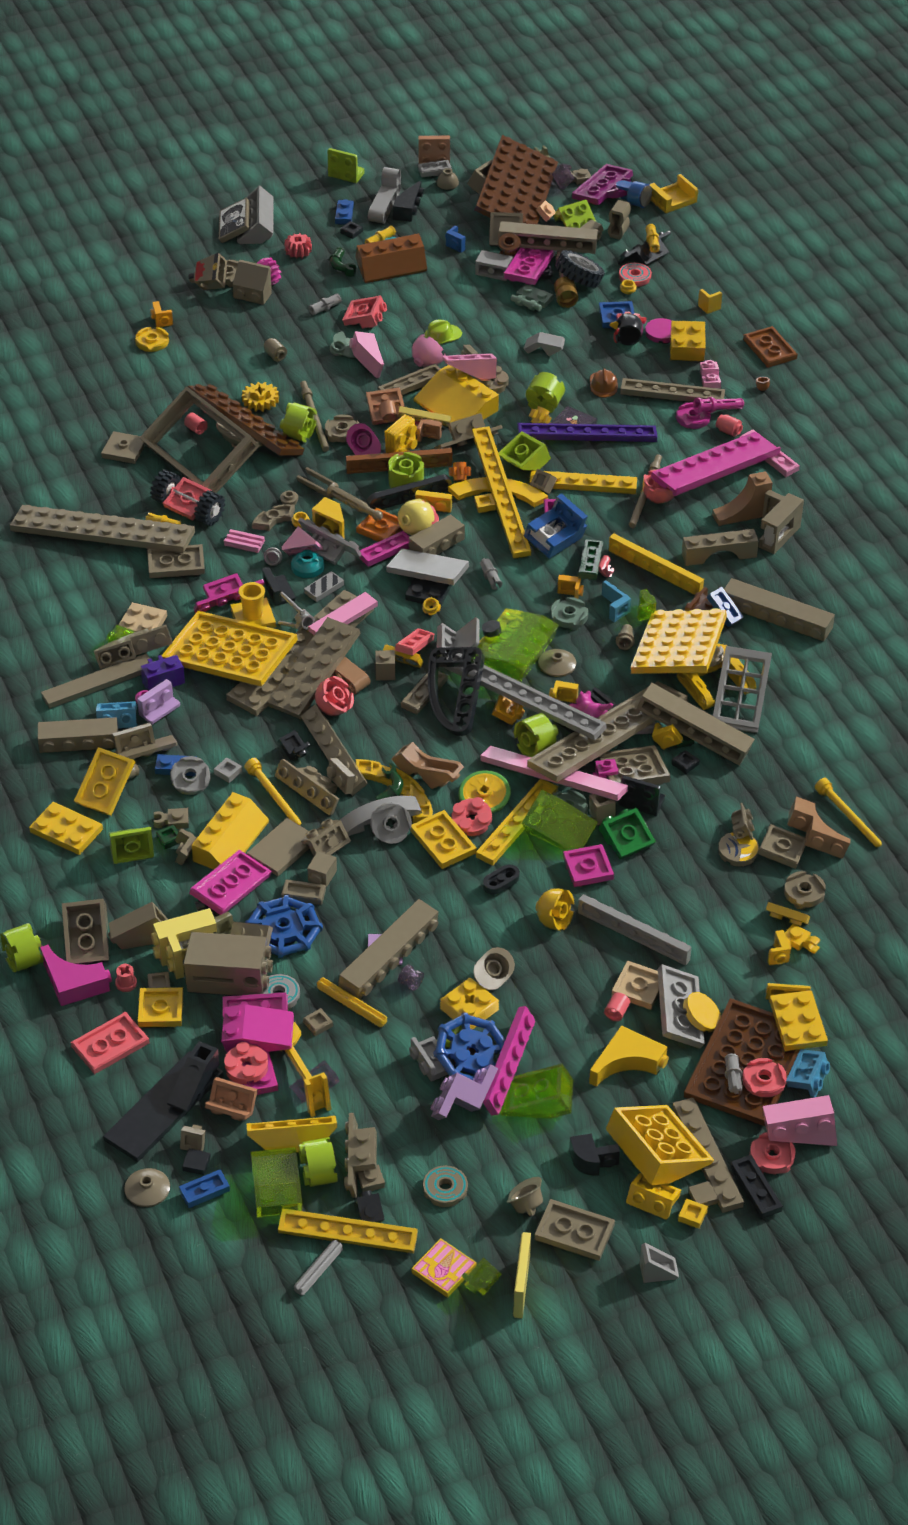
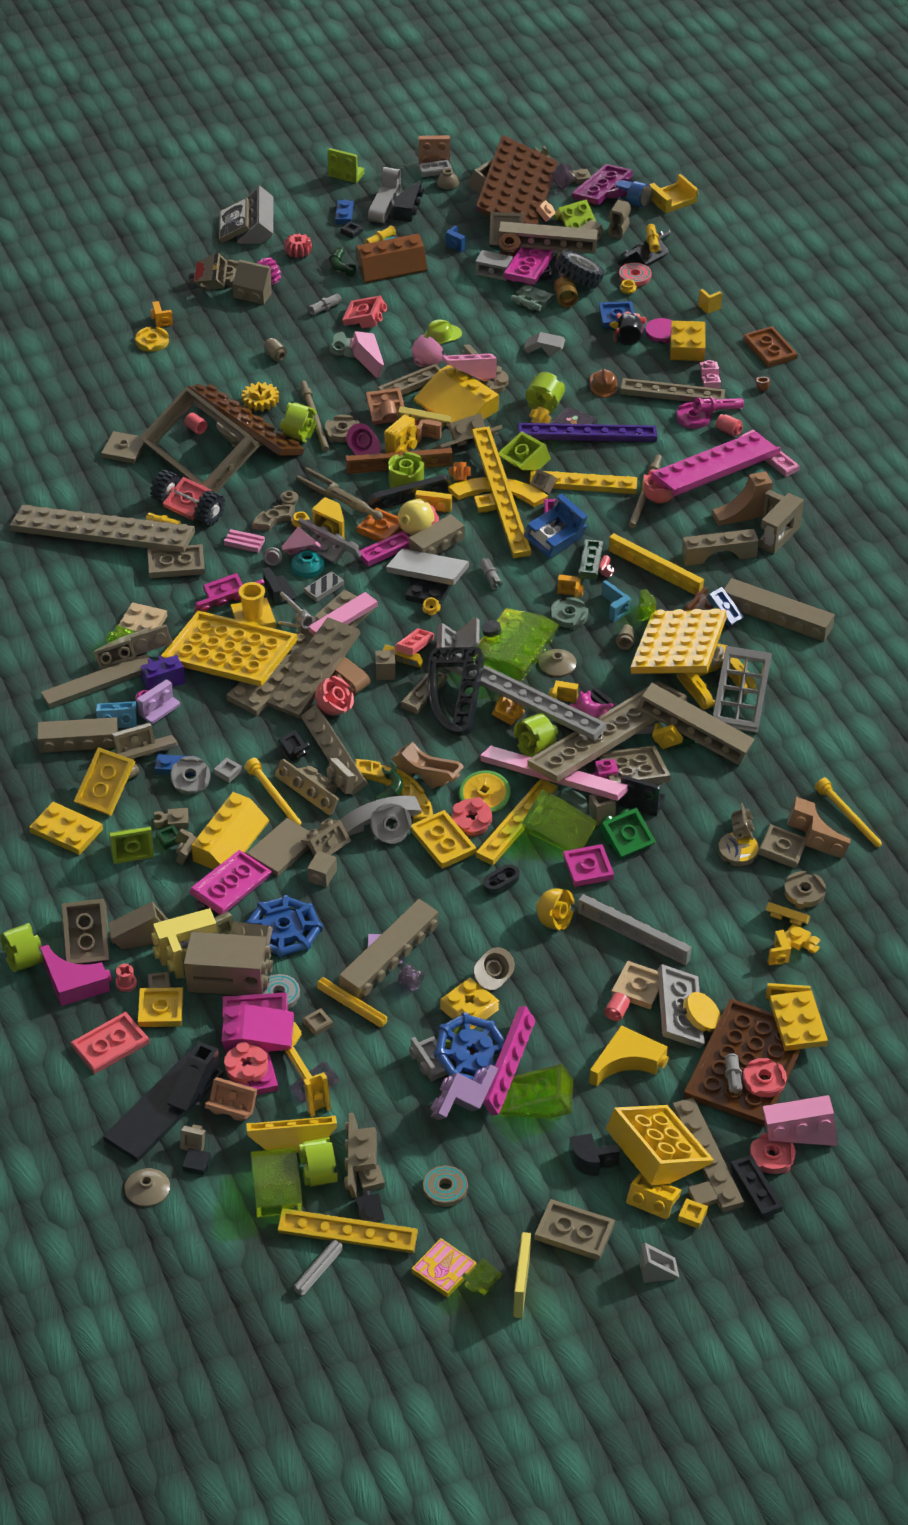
blue plate [179,1170,230,1208] -> none
dark tan tile [281,880,326,905] -> none
dark tan piece [507,1177,543,1216] -> none
black tile [672,750,700,774] -> none
dark azure bracket [786,1049,830,1098] -> none

